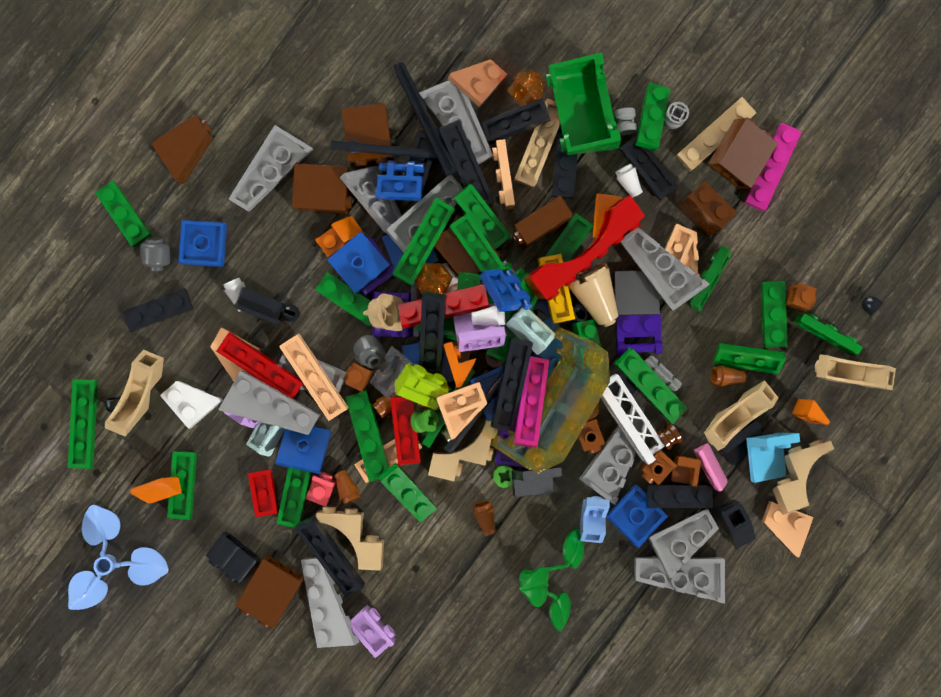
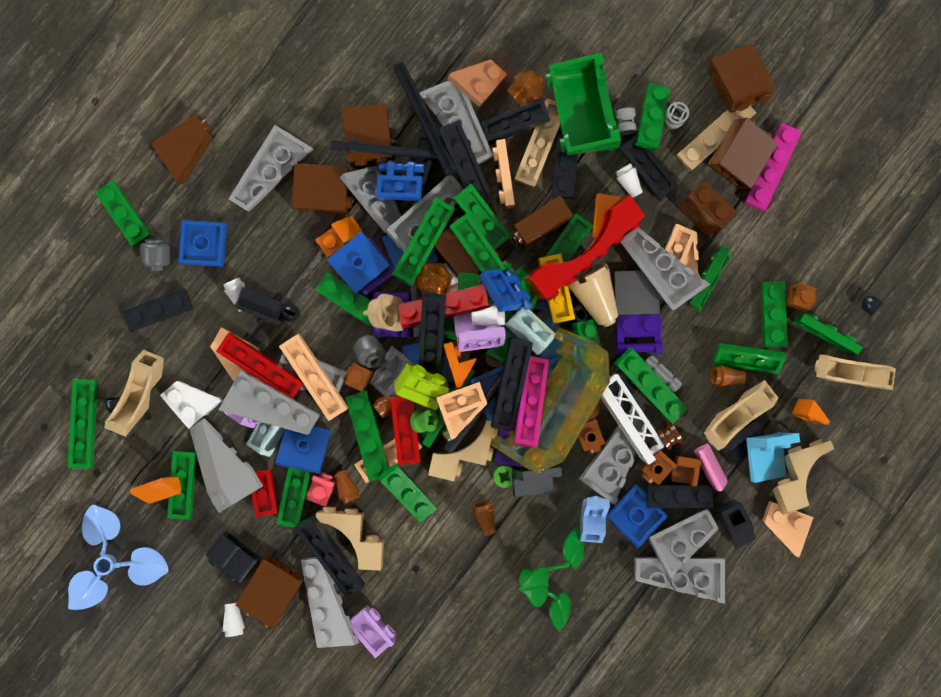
none -> light grey wedge [190,418,263,513]
none -> white cone [222,603,245,637]
none -> reddish brown brick [708,43,775,113]

